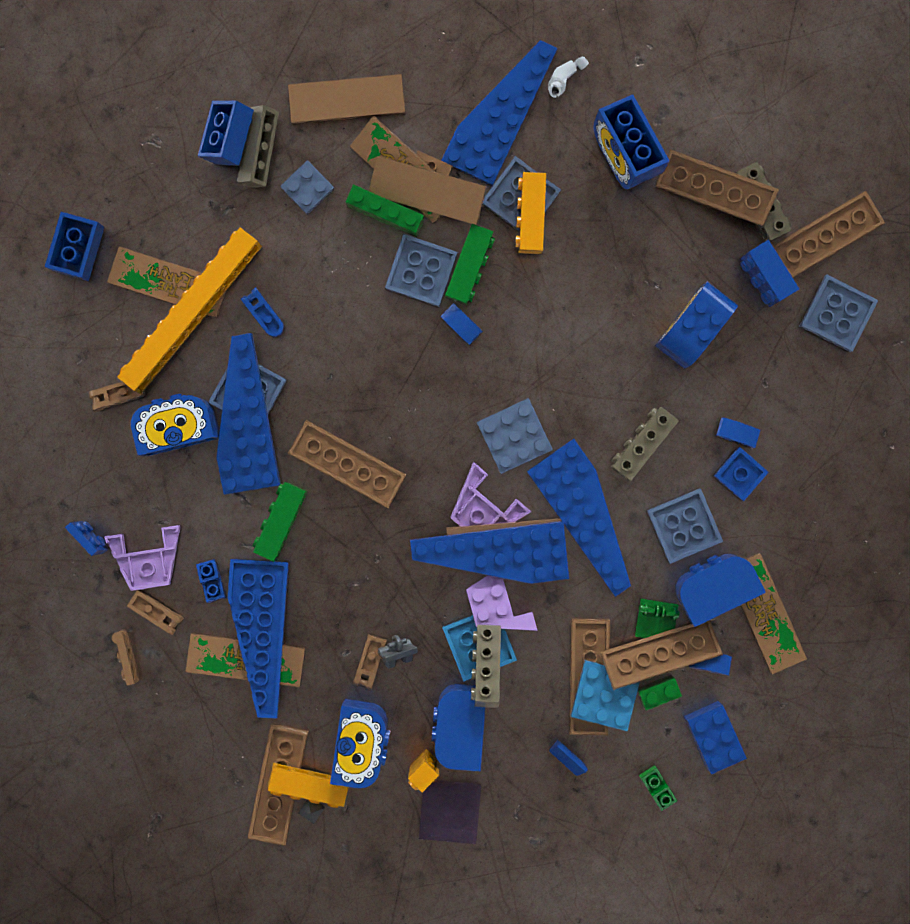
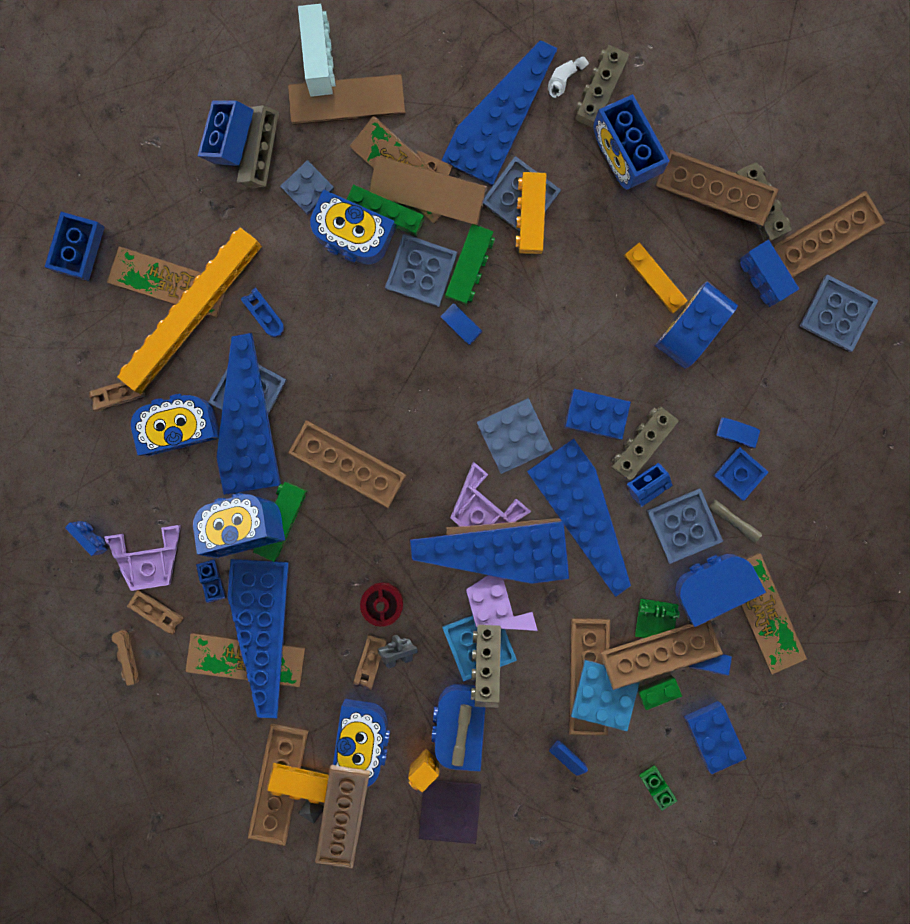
none -> brick [193,493,285,558]
none -> light aqua brick [298,4,336,97]
none -> brick [310,189,396,265]
none -> medium nougat tile [315,765,370,869]
none -> dark red wheel [360,582,404,627]
none -> dark tan piece [451,704,472,766]
none -> blue brick [564,389,631,440]
none -> dark tan brick [574,45,630,128]
none -> light orange plate [624,242,688,314]
none -> blue brick [627,463,673,507]
none -> dark tan piece [709,500,762,543]

